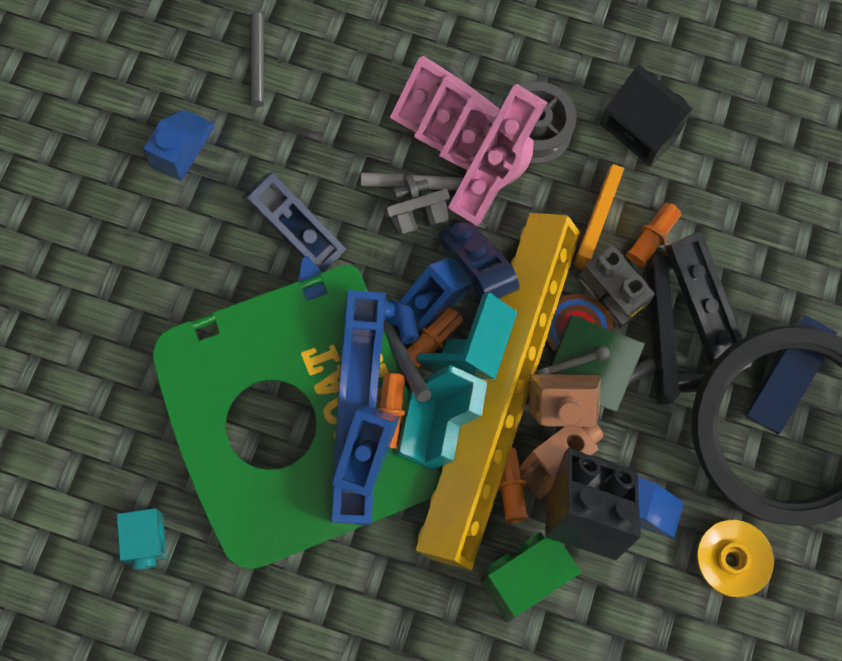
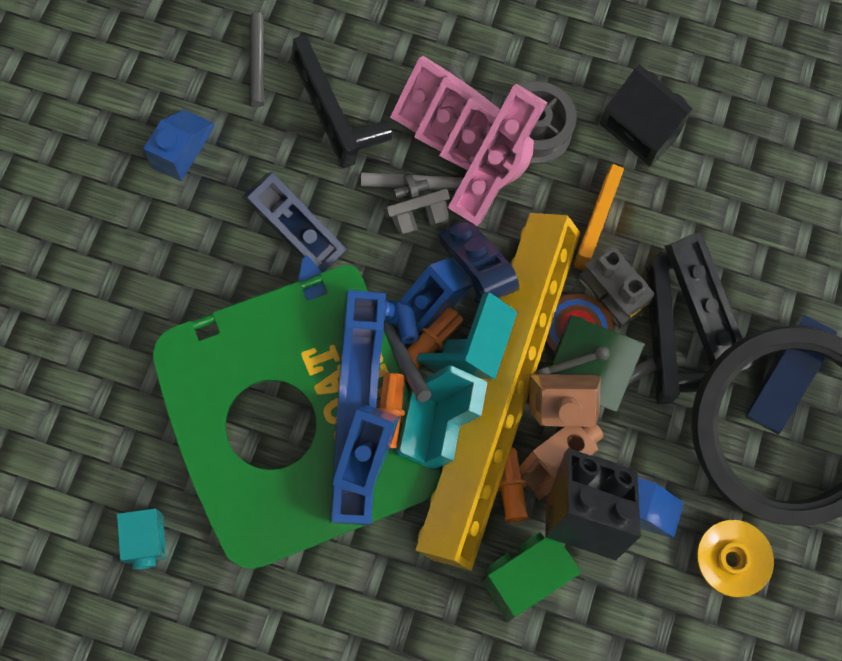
orange axle [626,203,681,268] -> none
none -> black piece [291,35,392,168]

